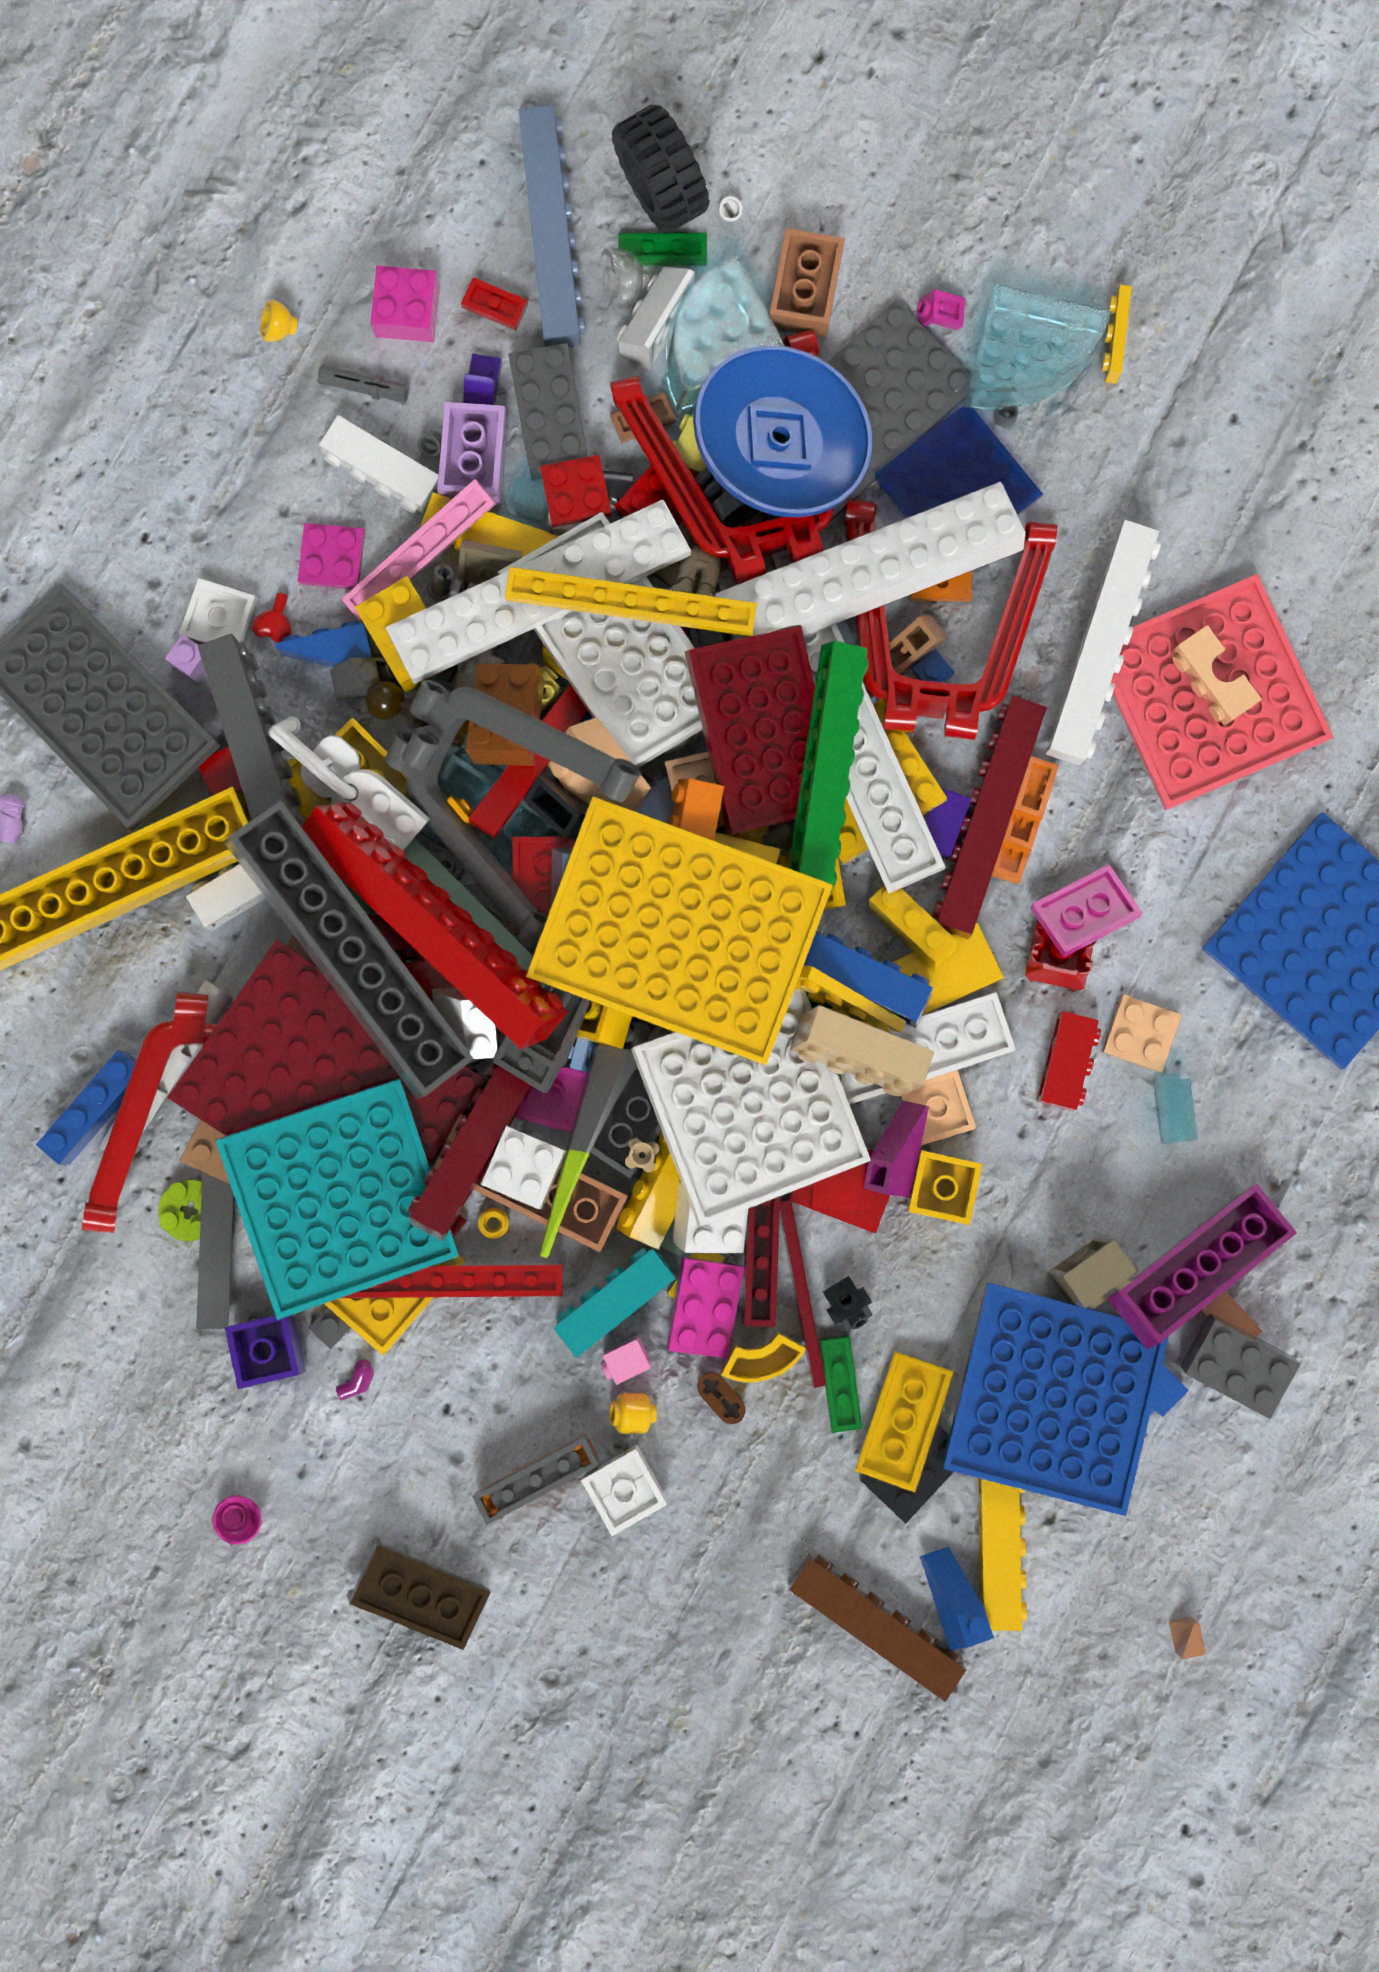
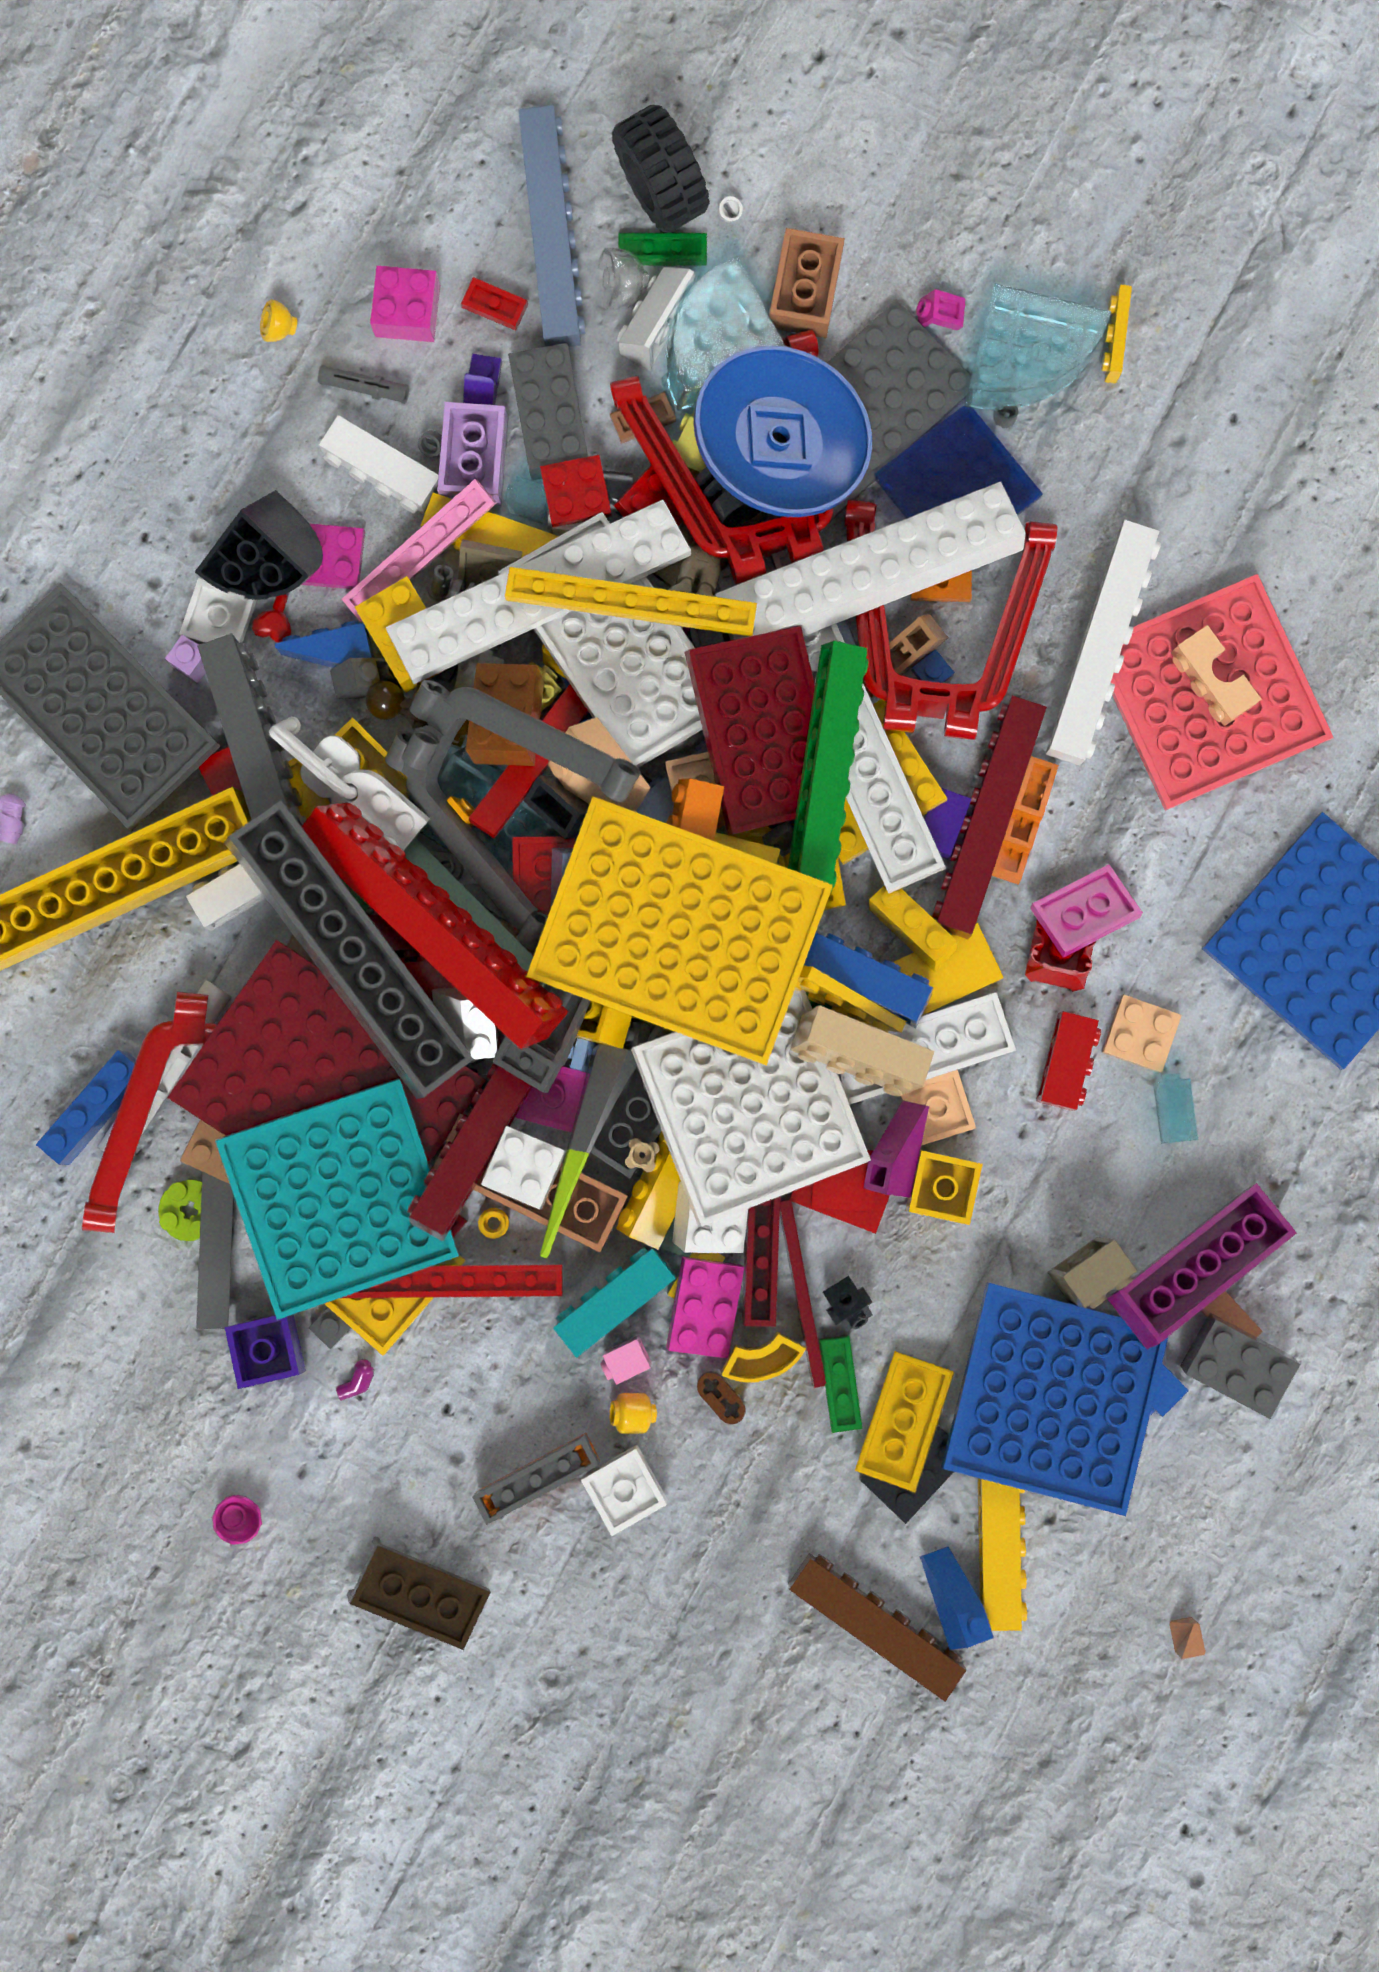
none -> black brick [195,490,323,600]

